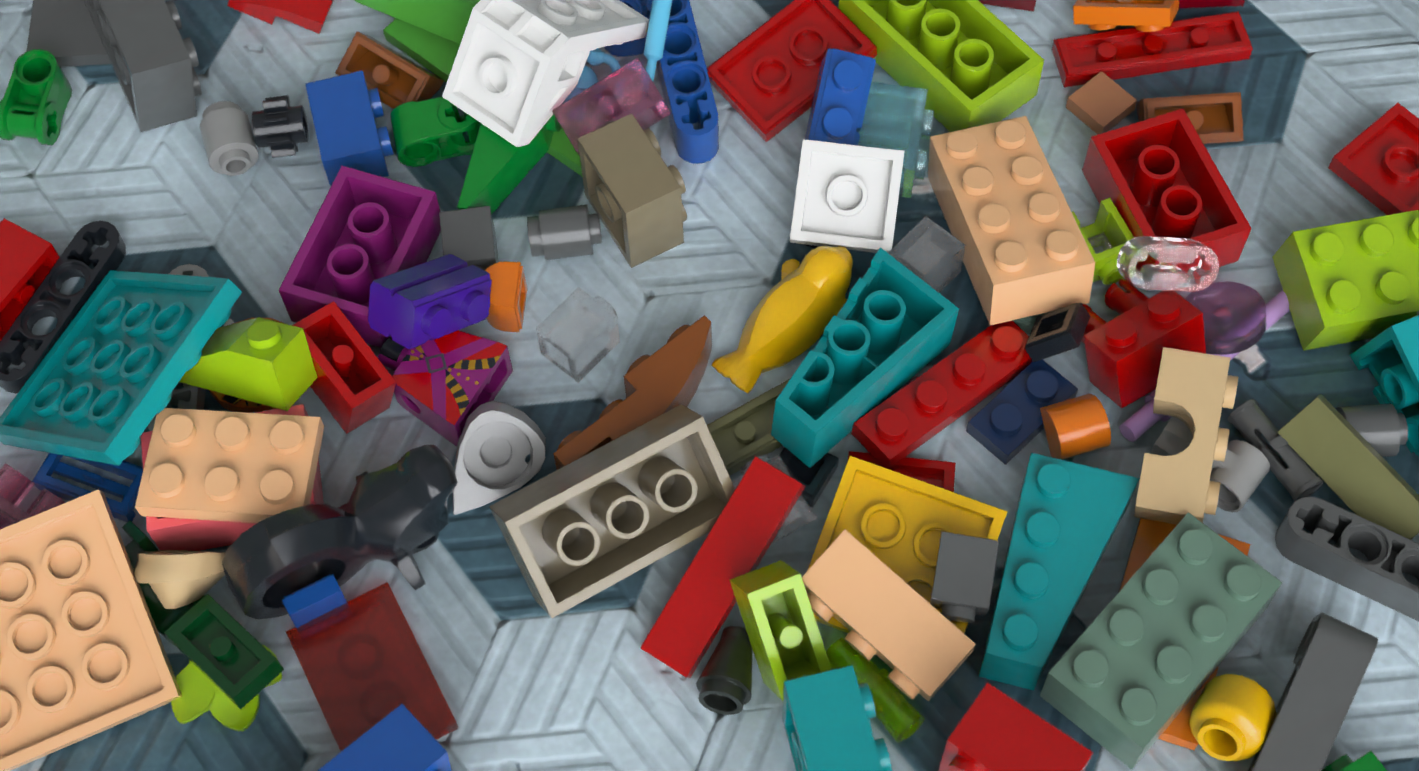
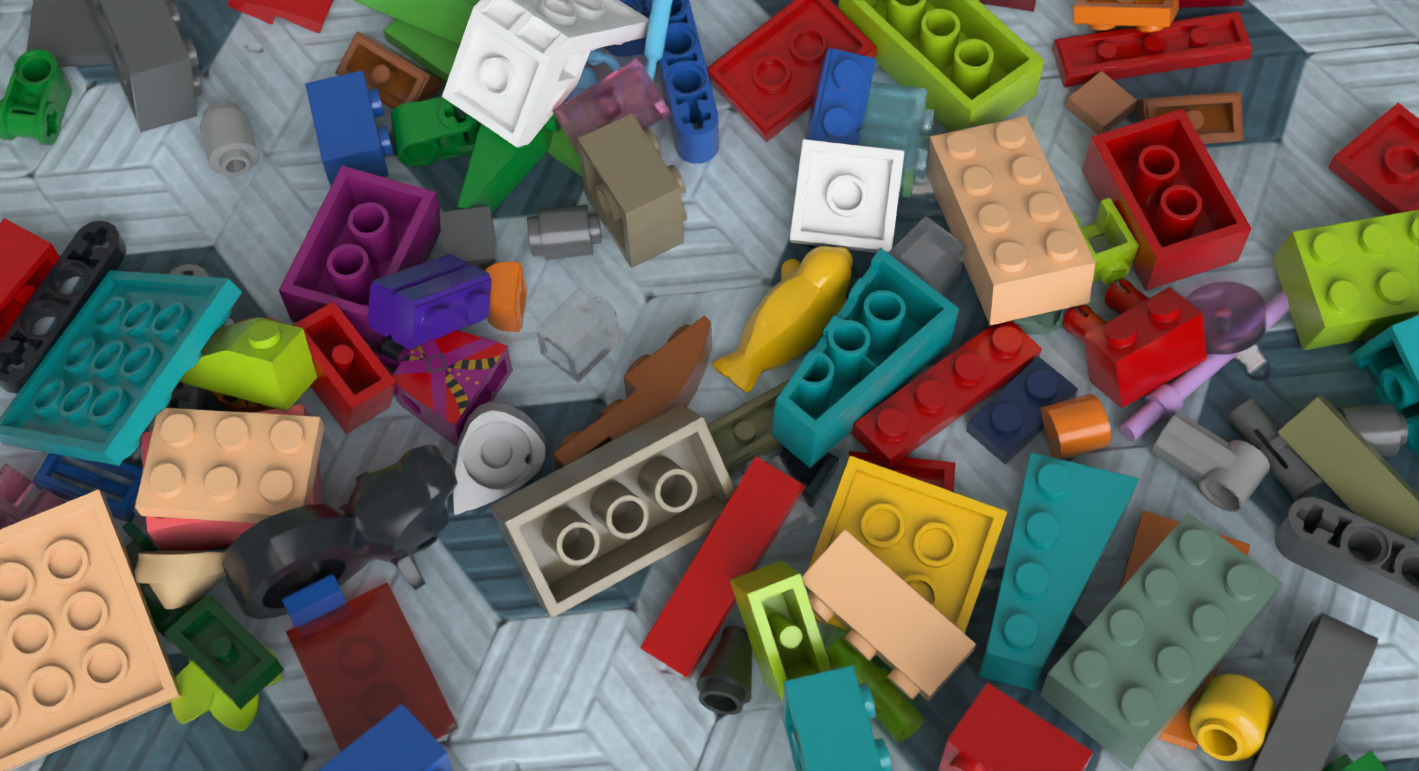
black gear [252,95,309,158] -> none
dark grey brick [930,532,999,623] -> none
black tile [1024,303,1090,362] -> none
clear beam [1117,236,1219,292] -> none
tan arch [1134,347,1239,525] -> none

